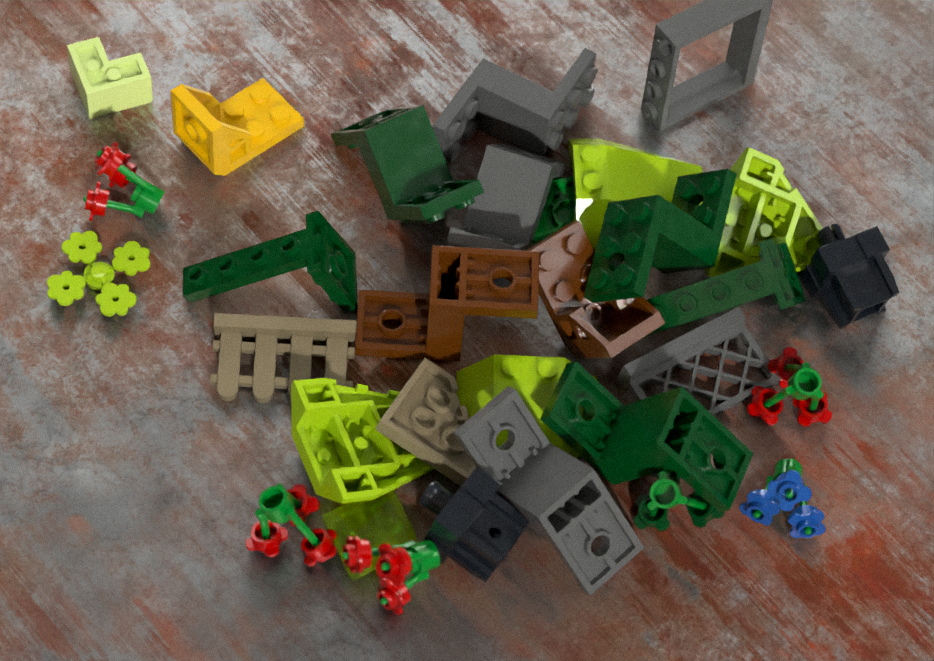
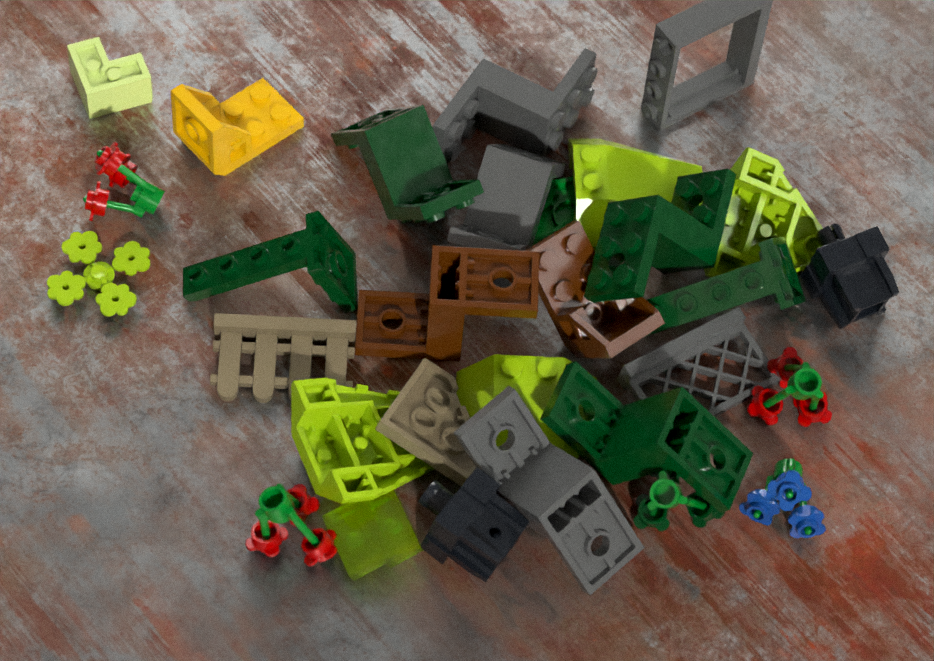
red plant [342,536,440,616] -> none

